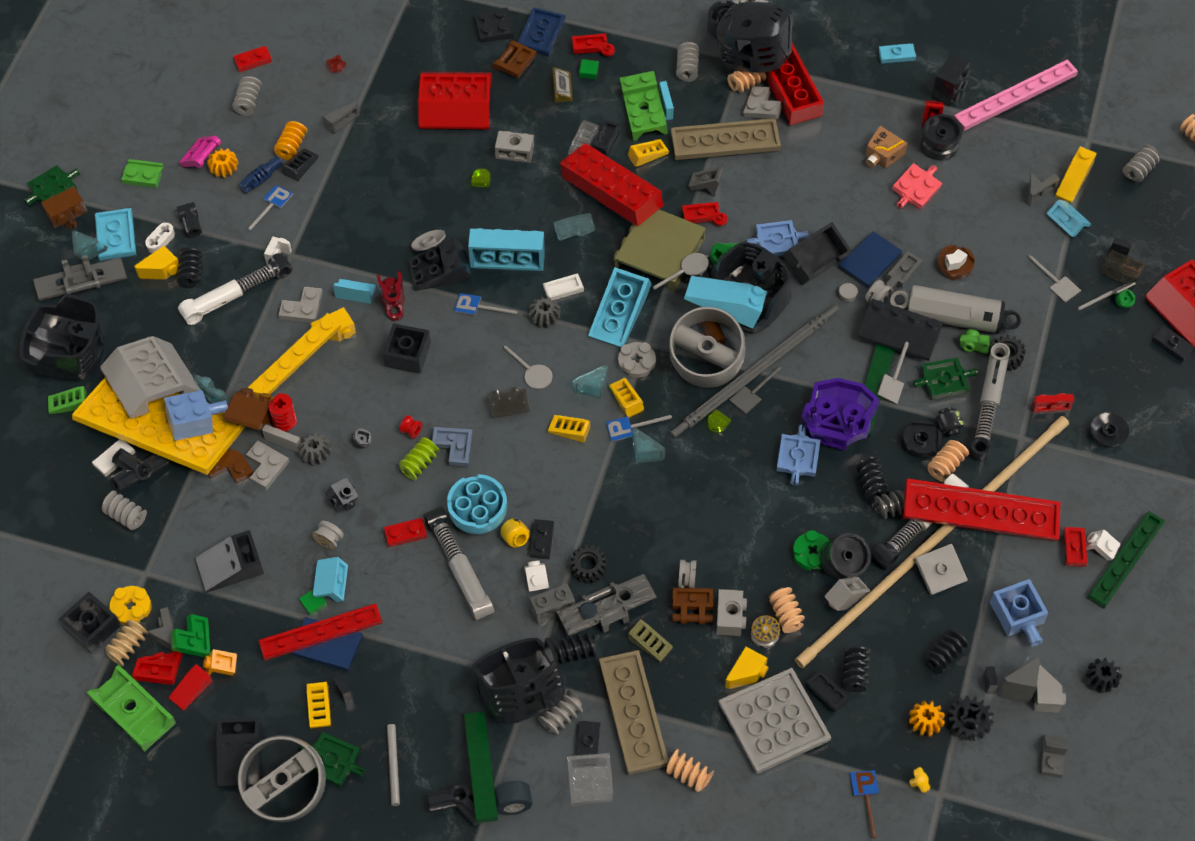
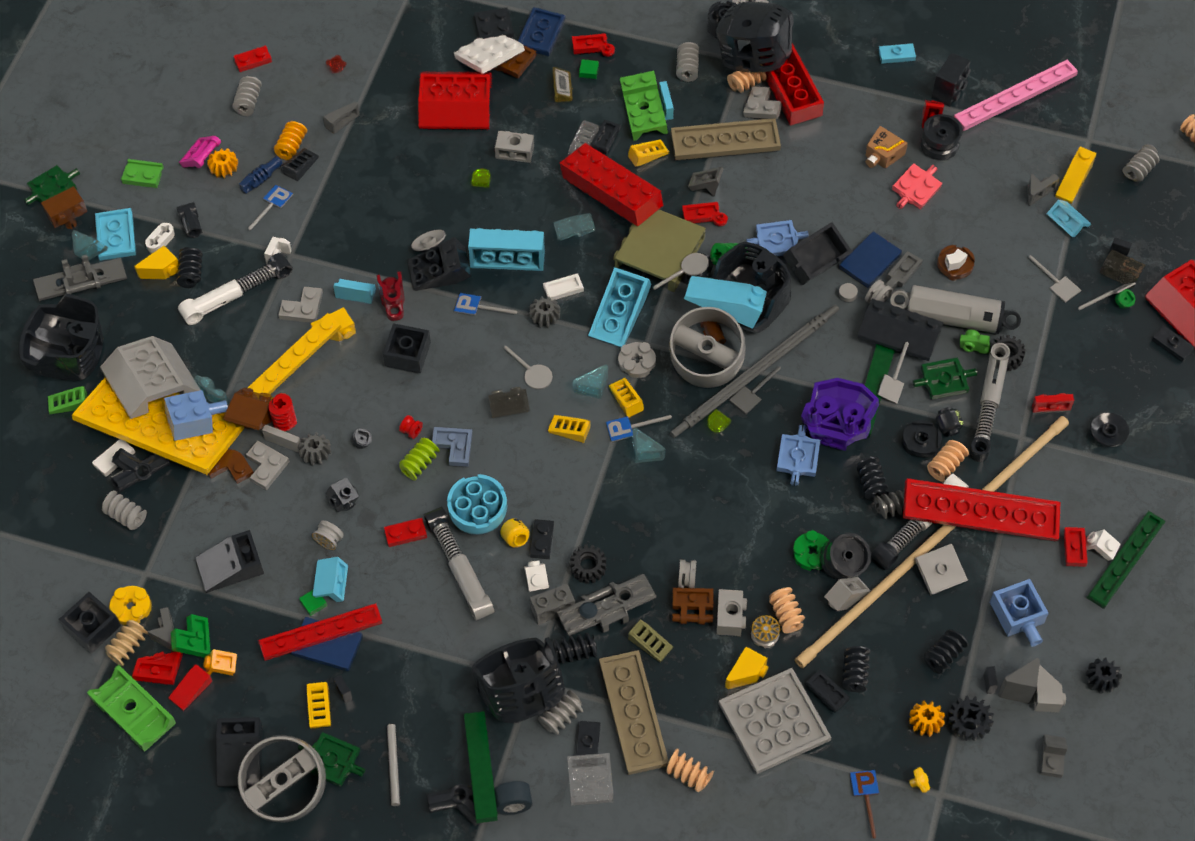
none -> white plate [454,35,525,74]

